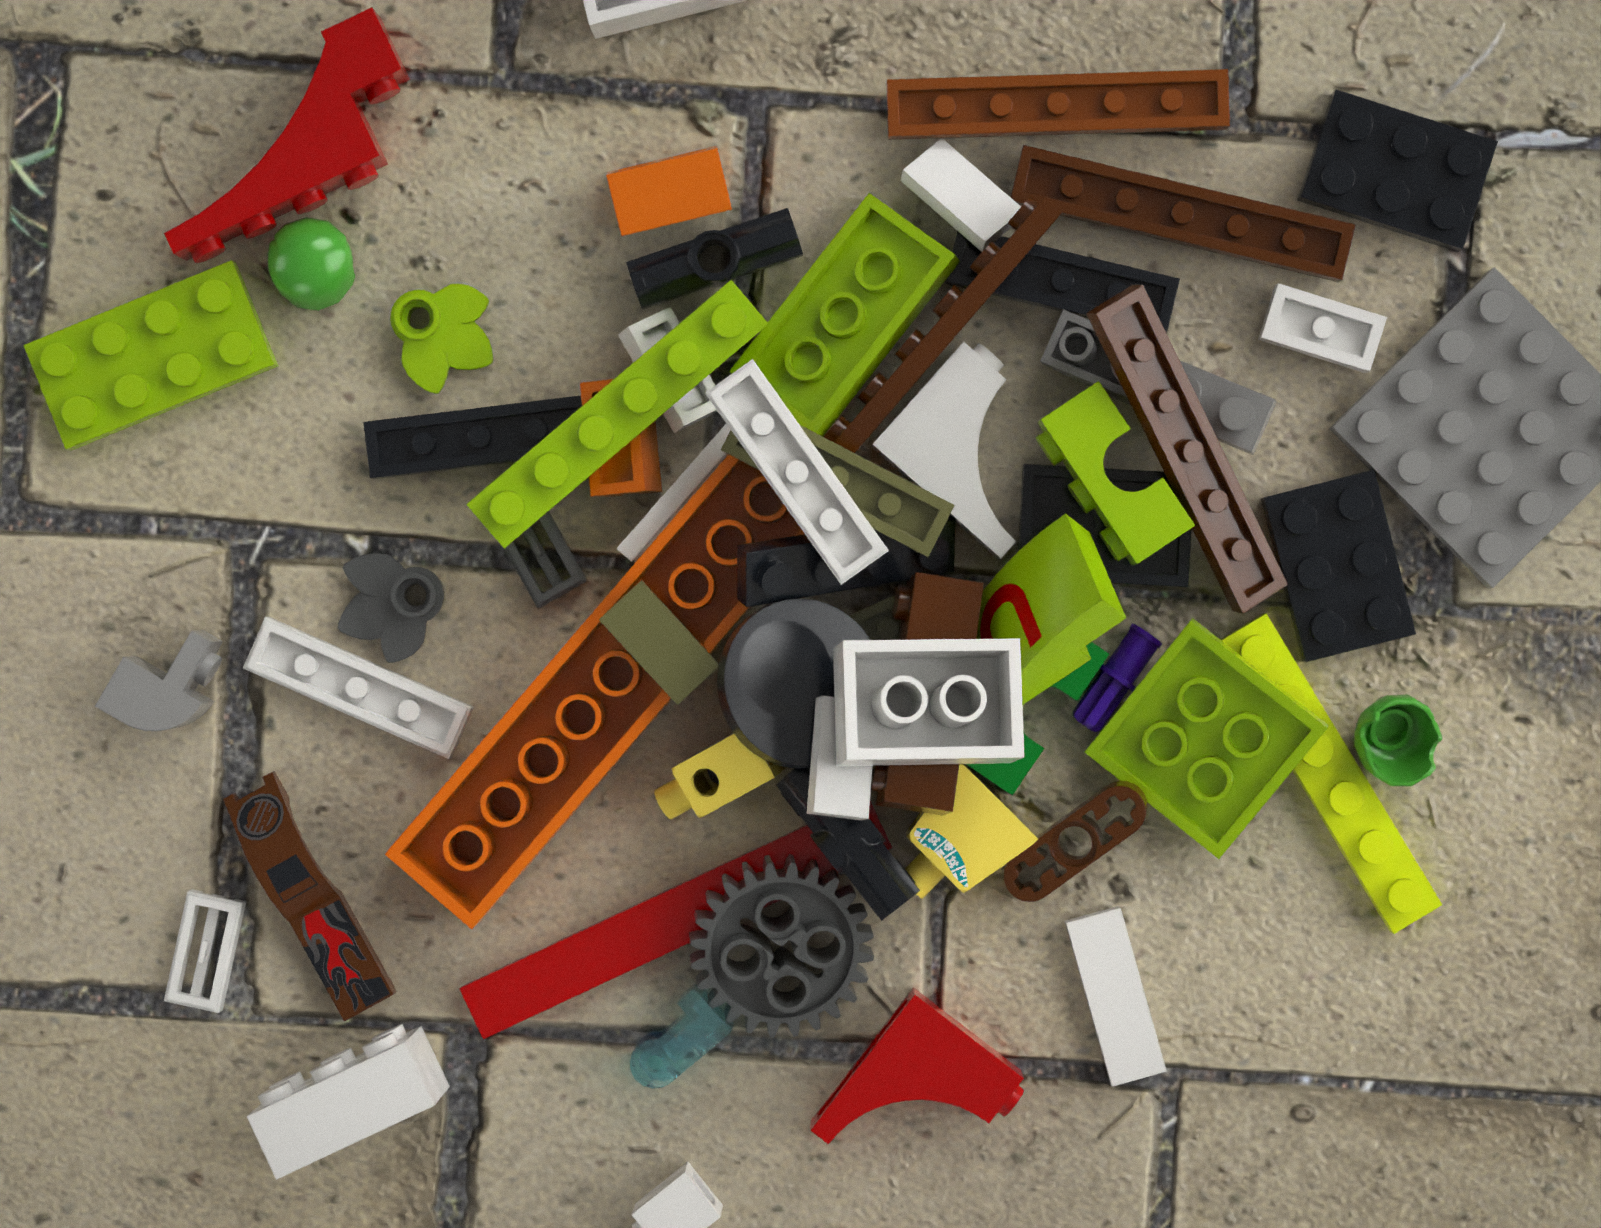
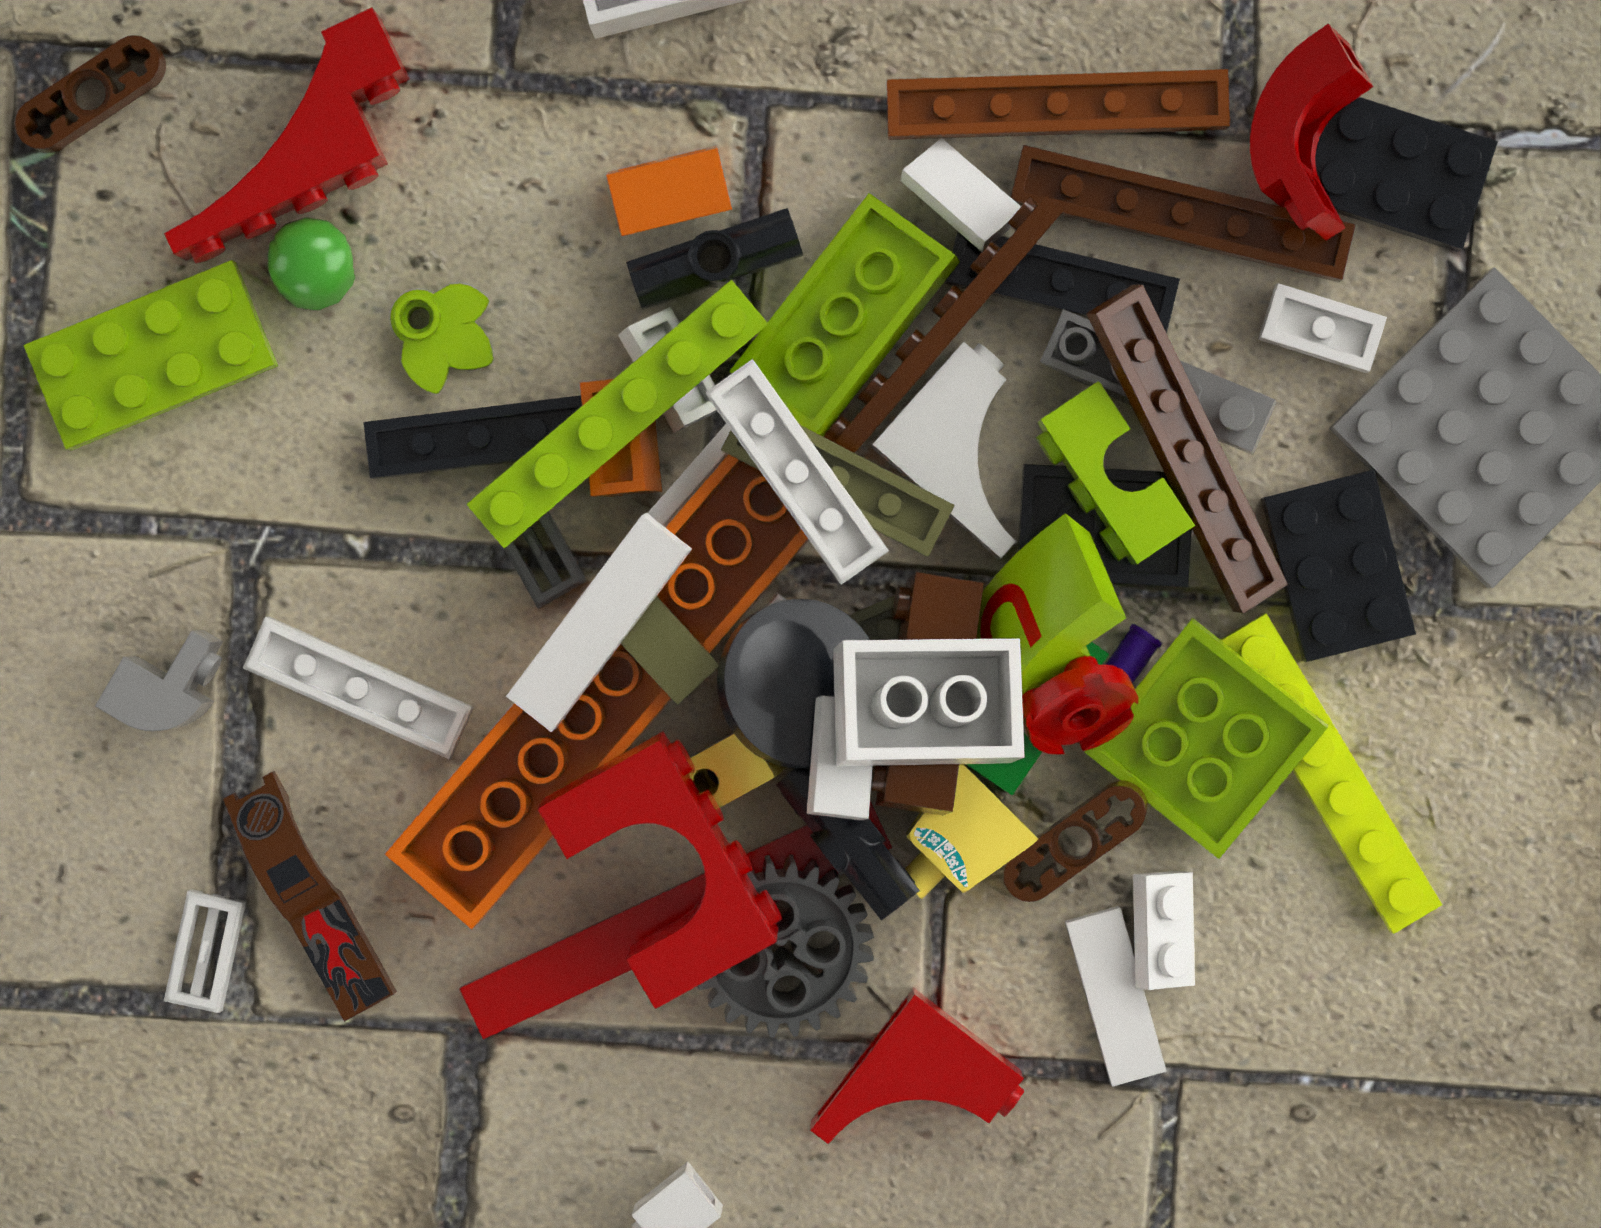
white brick [247,1024,450,1180] -> none
dark grey plate [338,553,445,663] -> none
clear light blue leg [630,983,734,1089] -> none
black plate [737,516,956,607] -> none
bright green hair [1353,694,1442,786] -> none
none -> reddish brown beam [15,35,166,153]
none -> white tile [506,513,692,732]
none -> red arch [537,731,782,1009]
none -> red plate [1022,656,1138,755]
none -> white plate [1133,871,1195,990]
none -> red arch [1250,23,1374,241]

